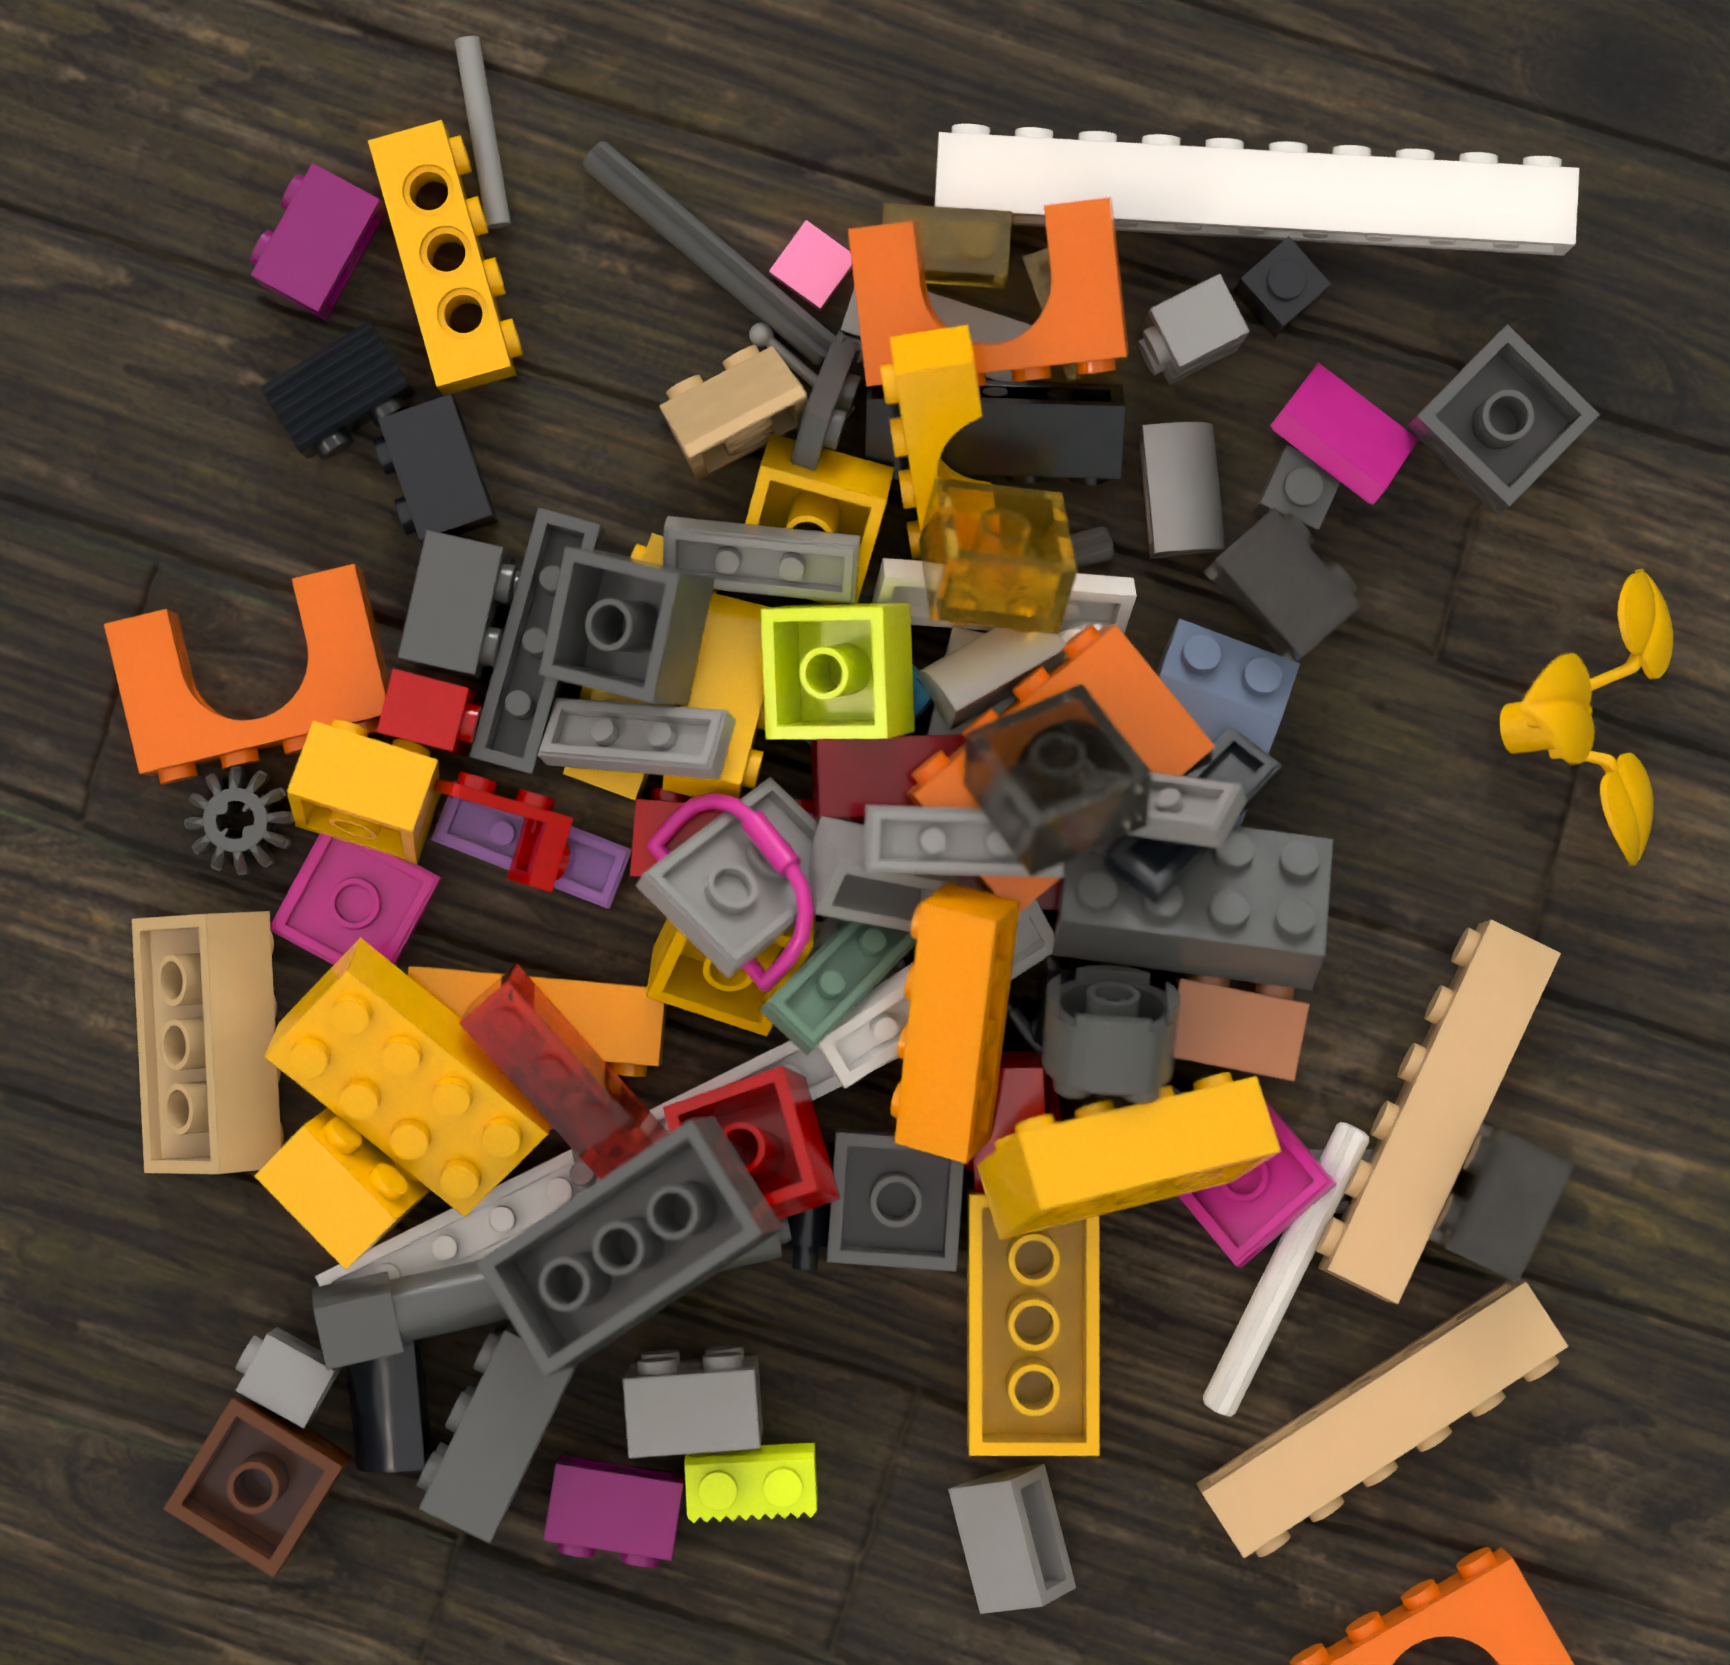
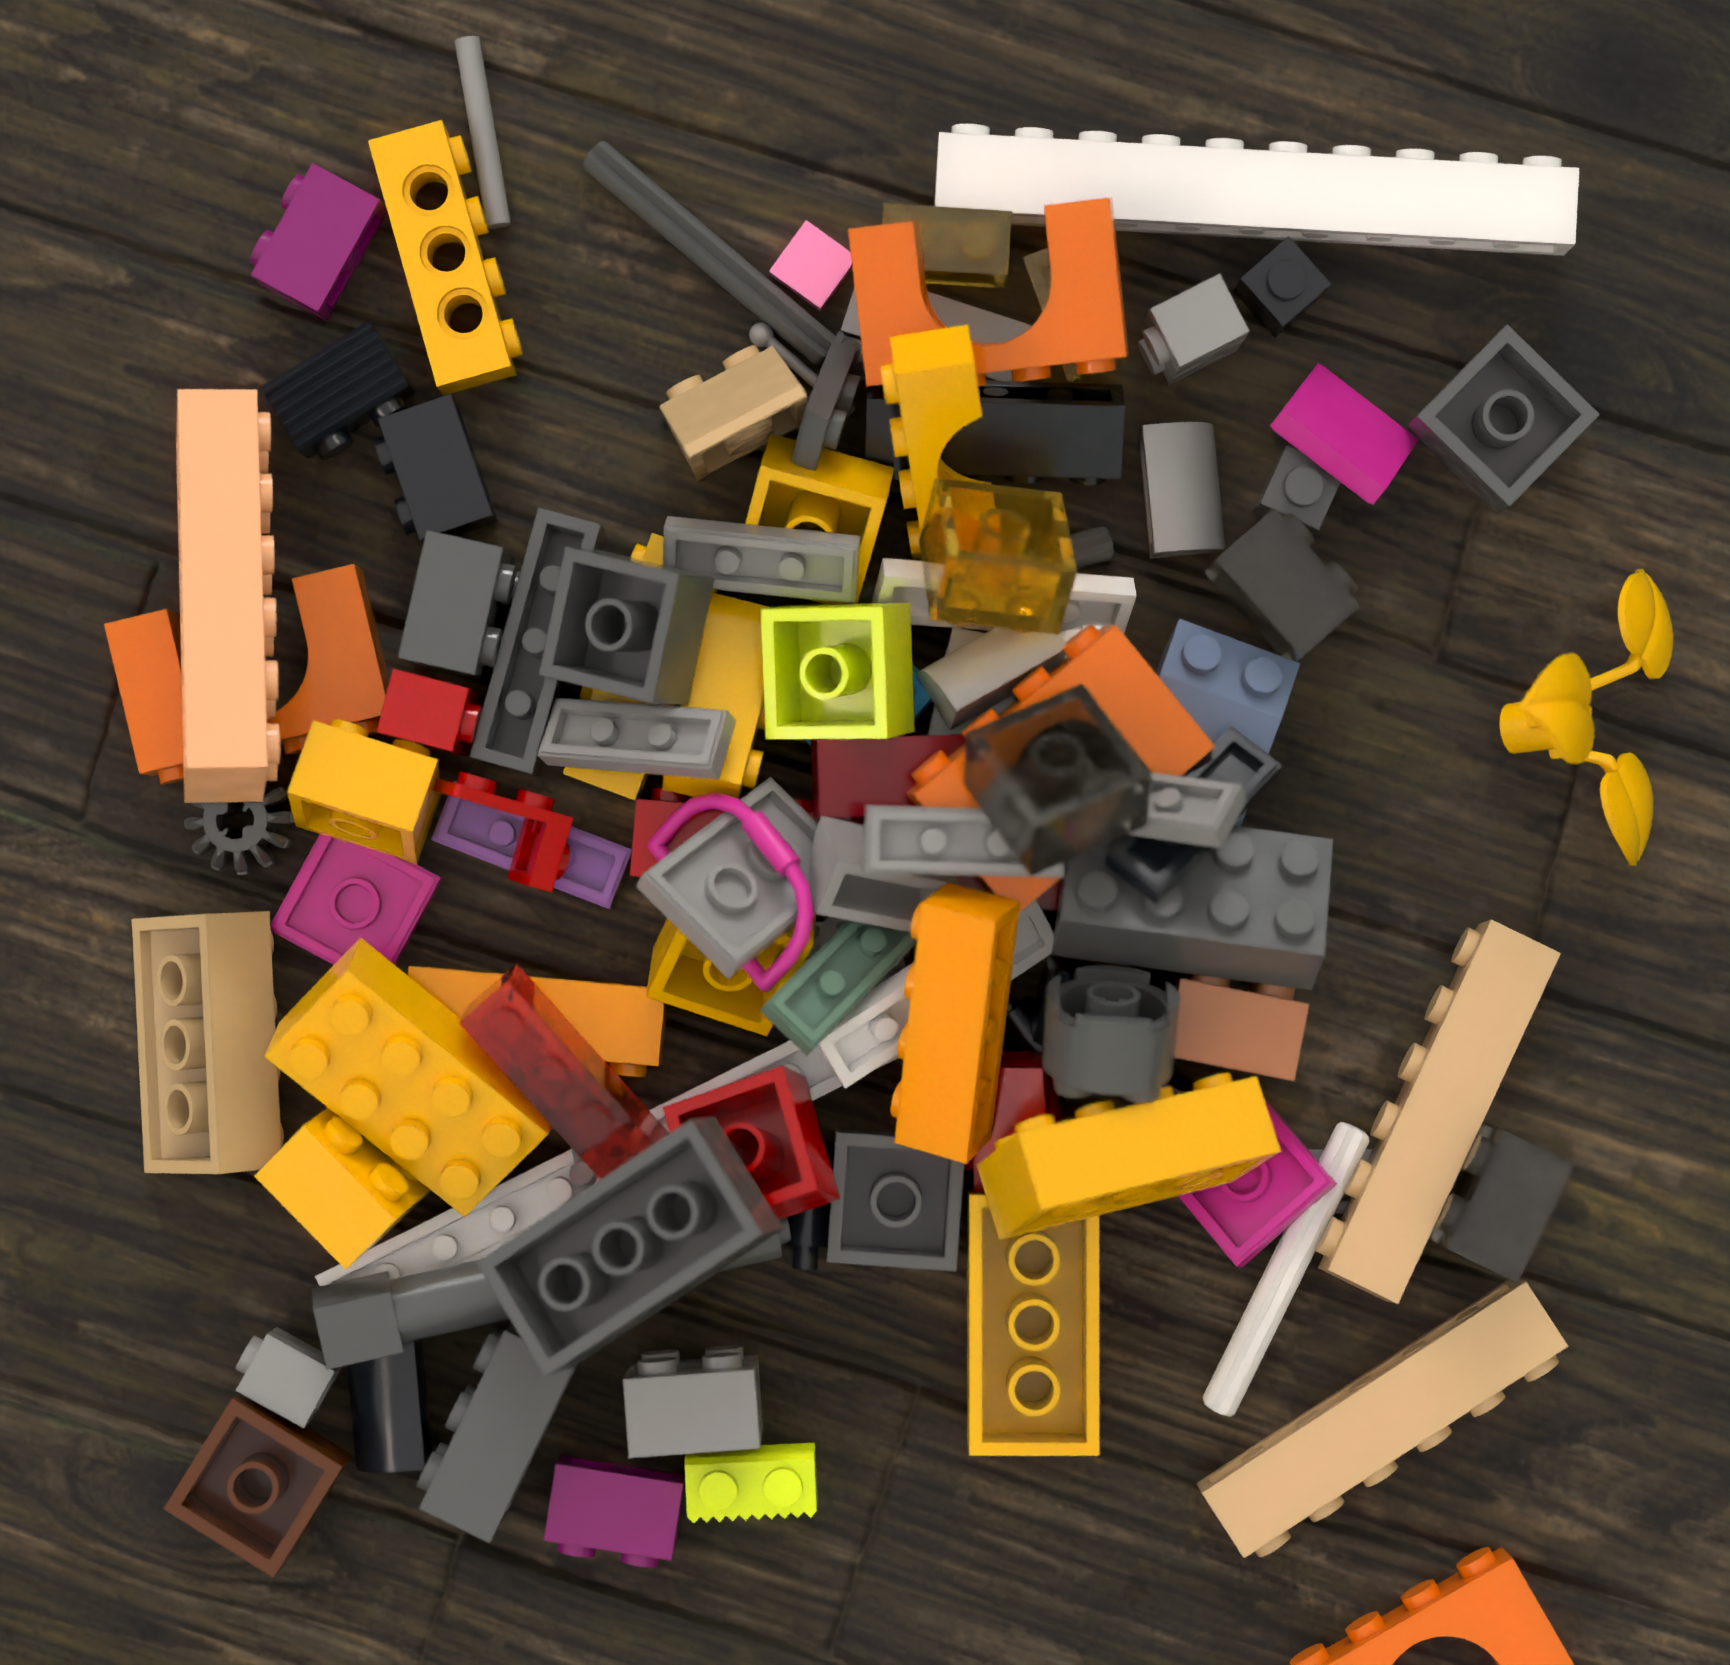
light grey brick [948,1464,1076,1614] -> none
none -> light nougat brick [176,389,280,803]

